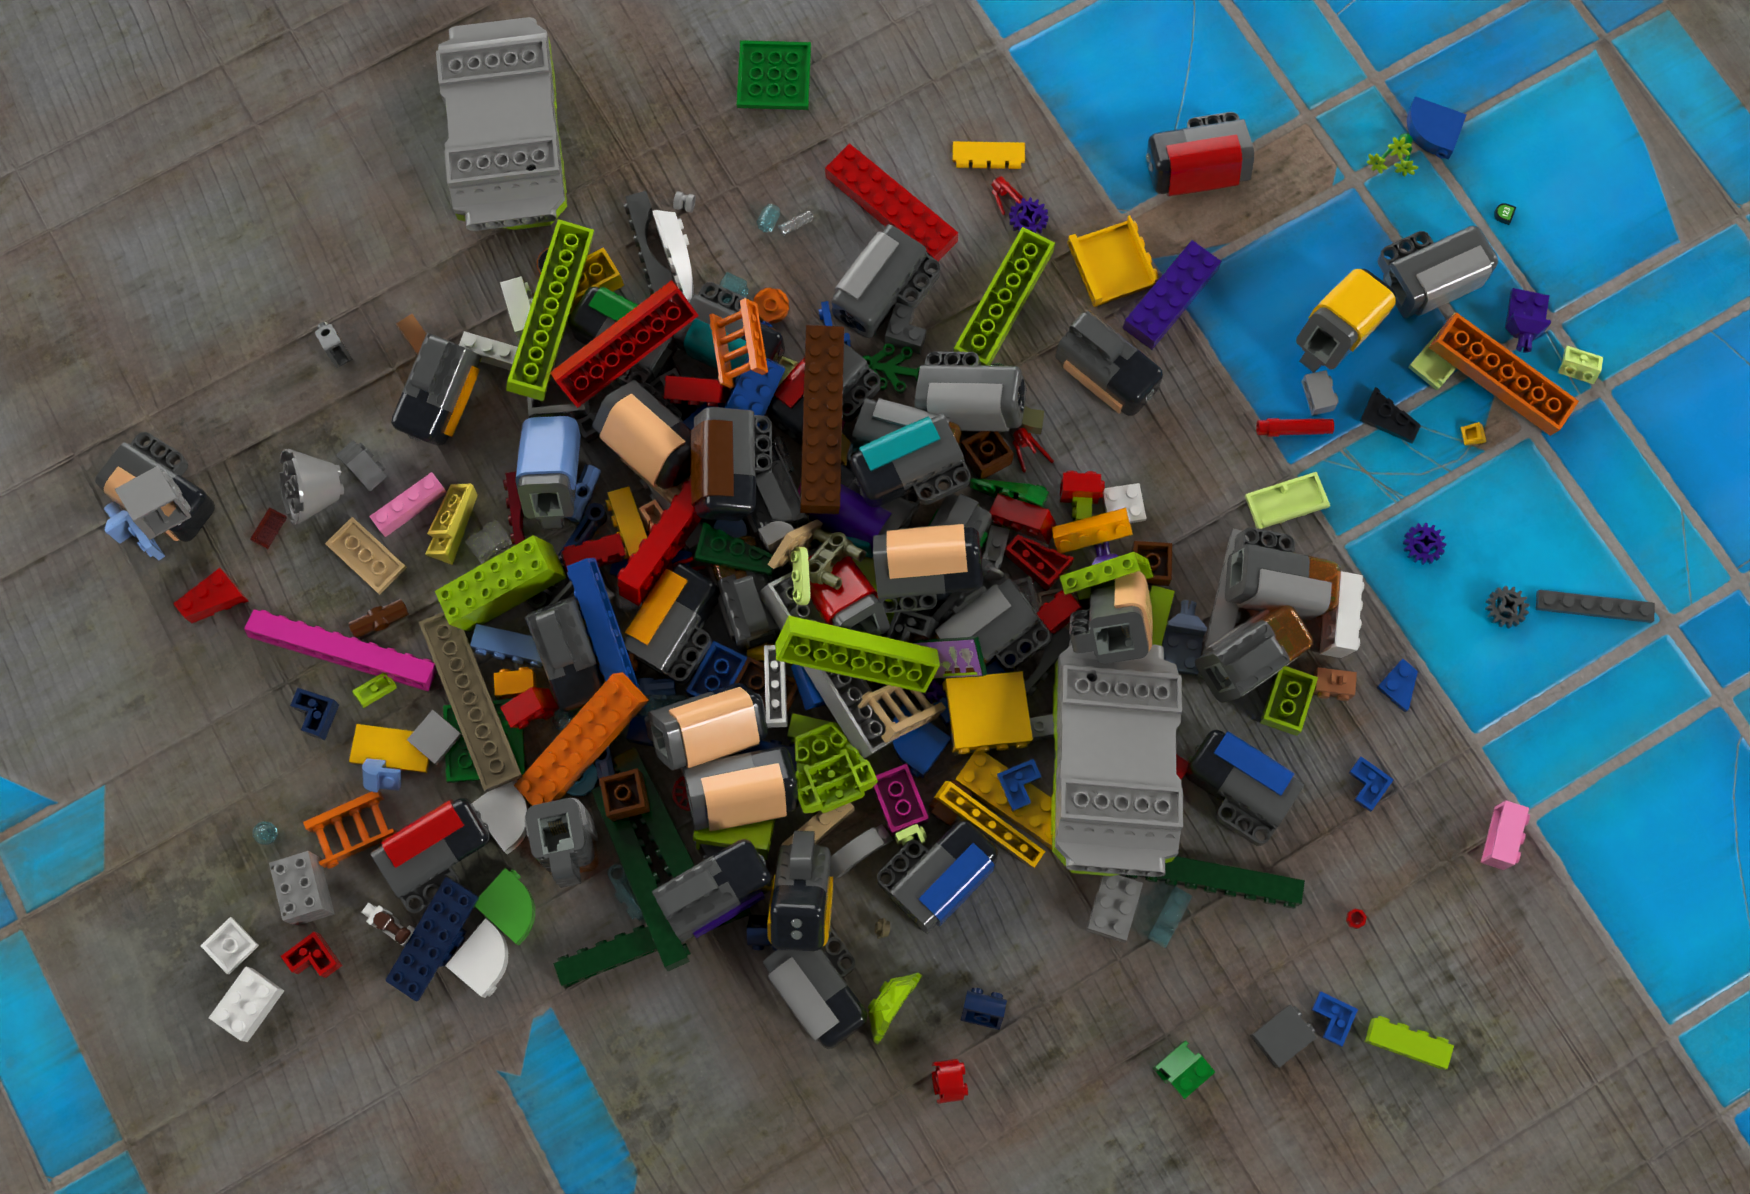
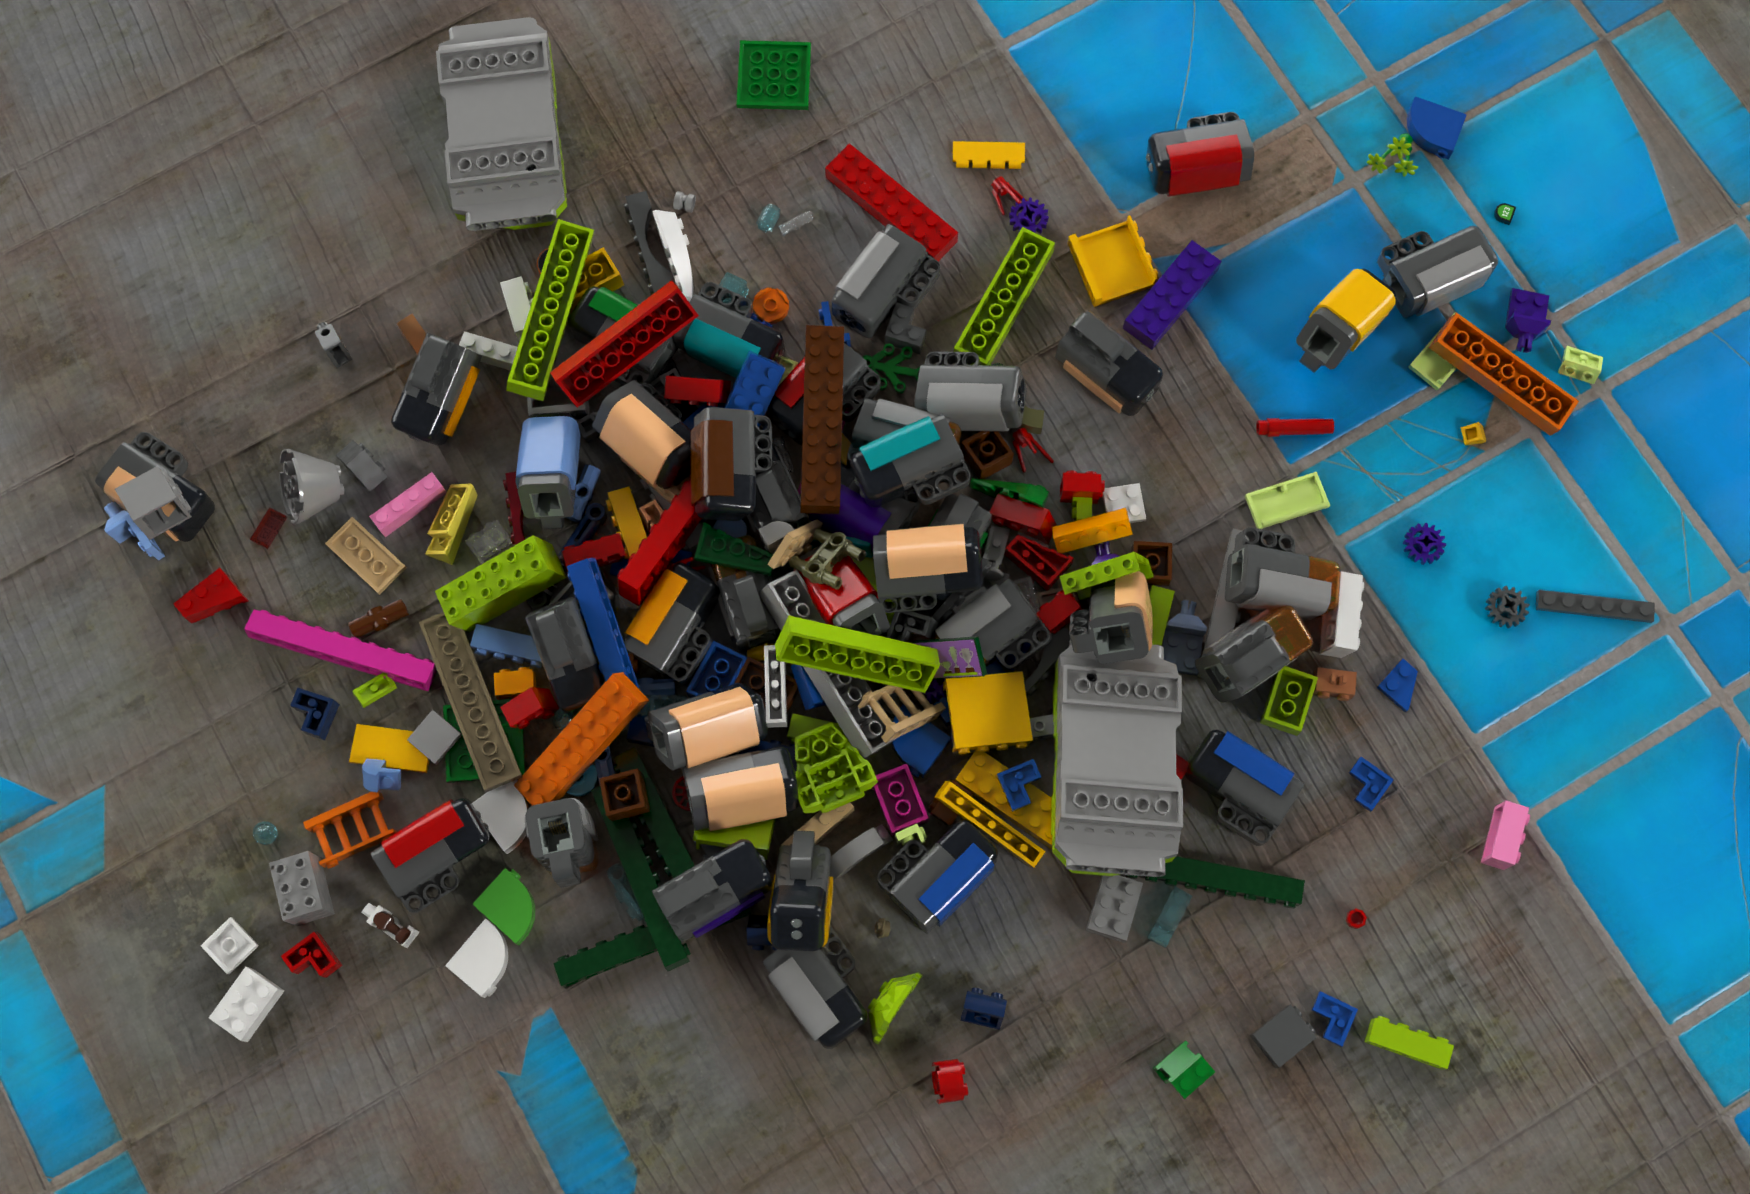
dark blue bracket [386,877,479,1001] -> none
orange fence [709,298,768,389] -> none
yellowish green plate [790,547,810,605] -> none
light grey brick [1301,370,1338,416] -> none
black wing [1360,387,1421,444] -> none

